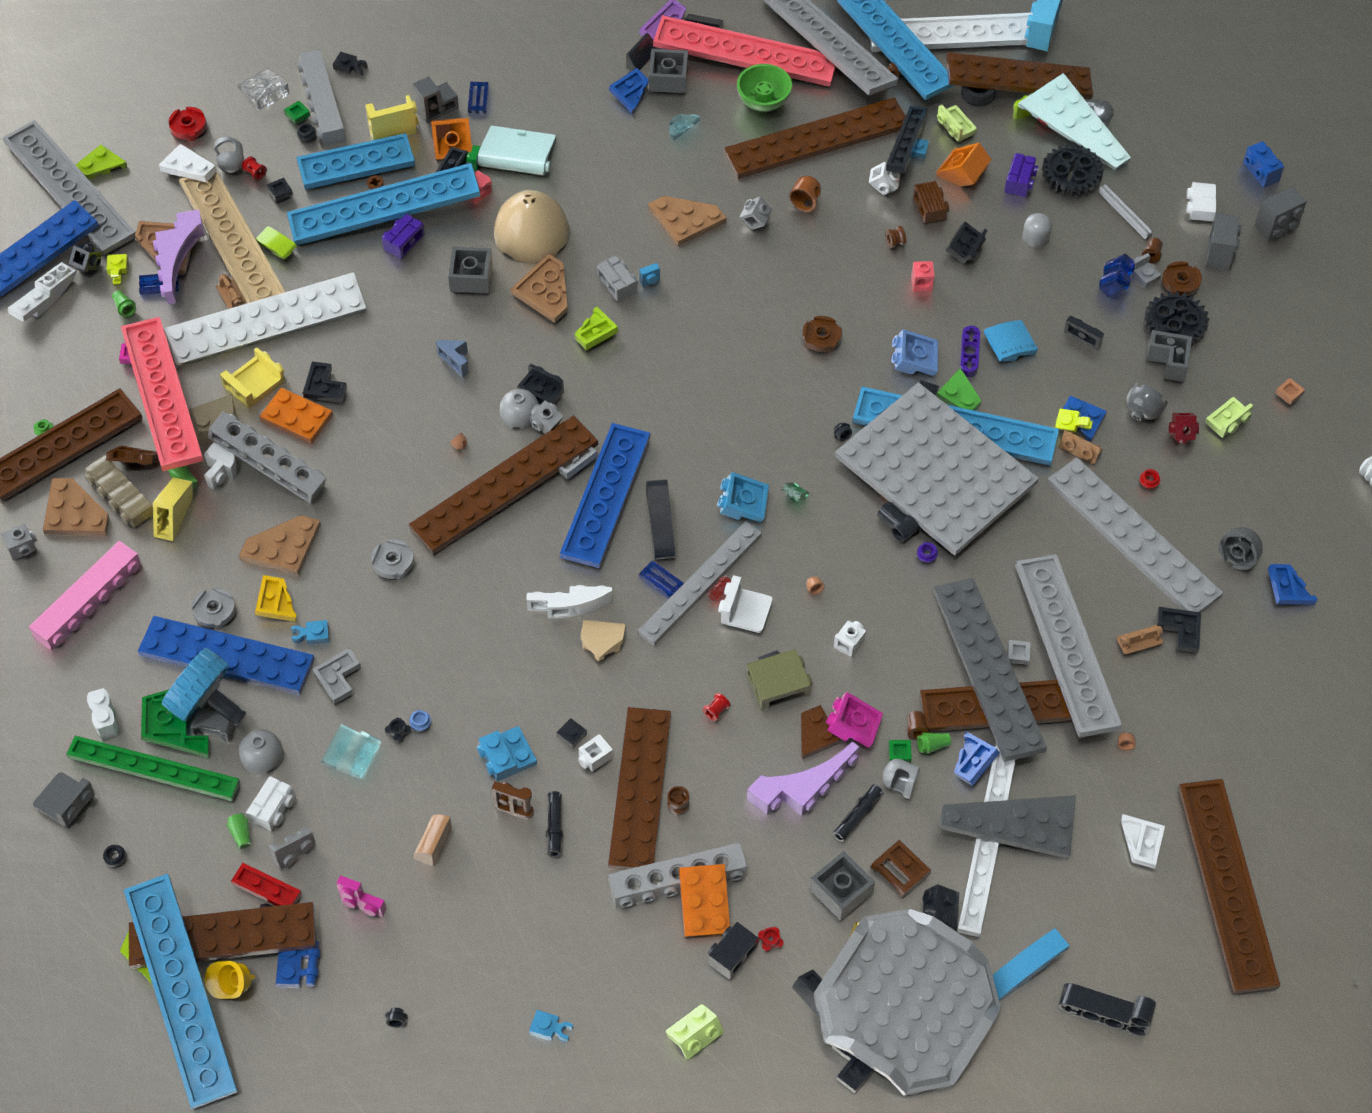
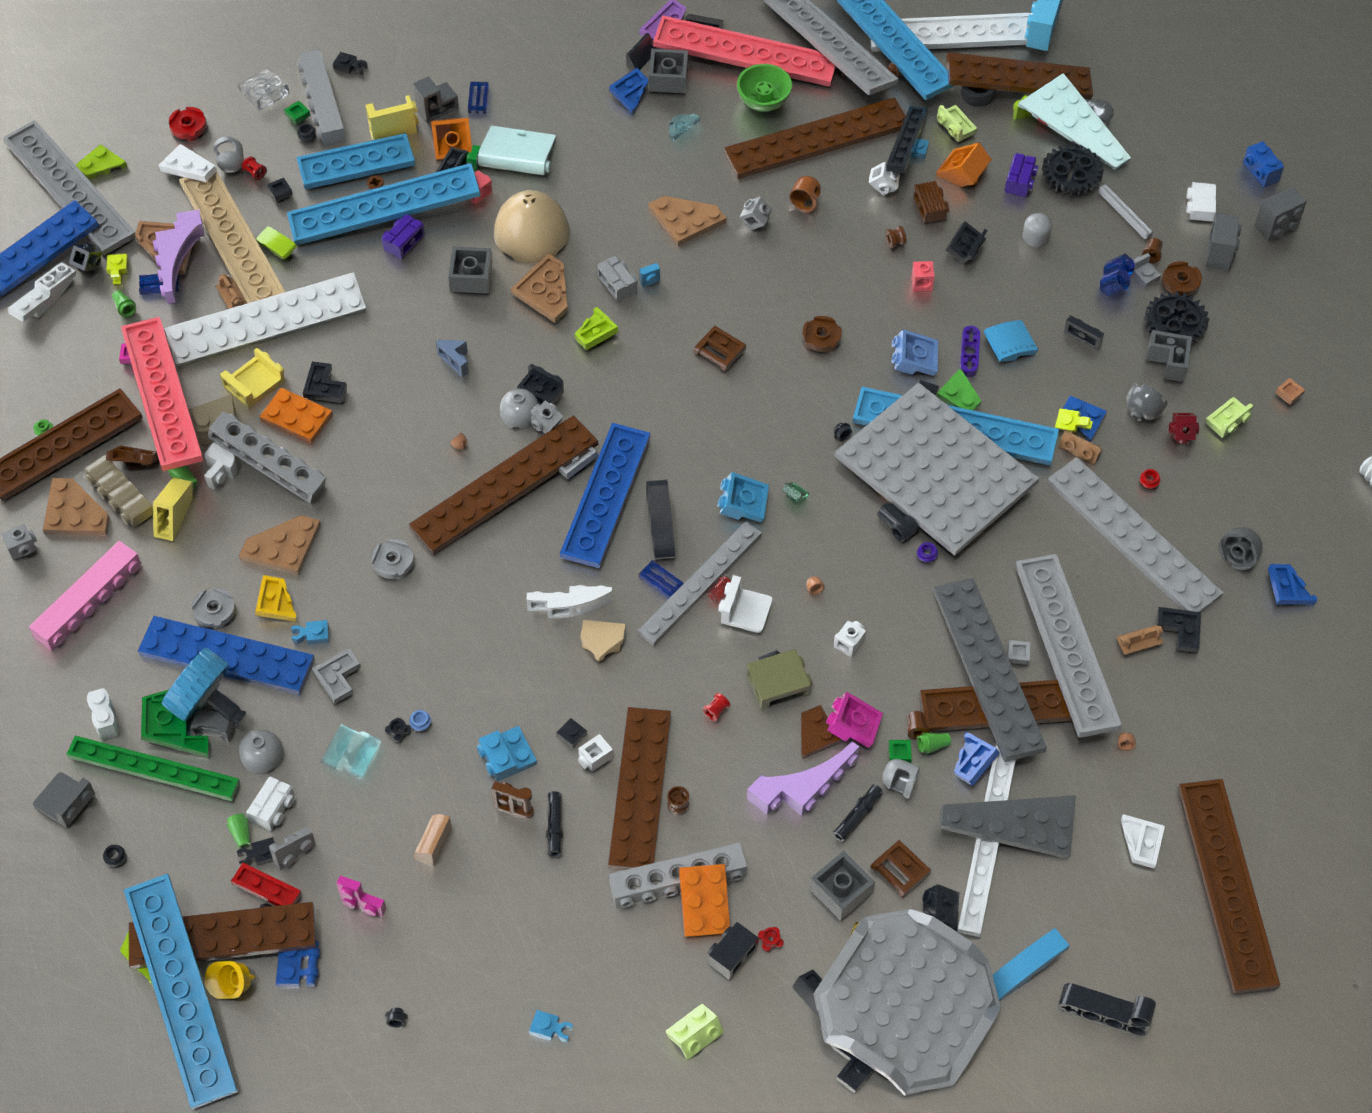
none -> black plate [236,837,275,866]
none -> reddish brown plate [693,325,746,372]

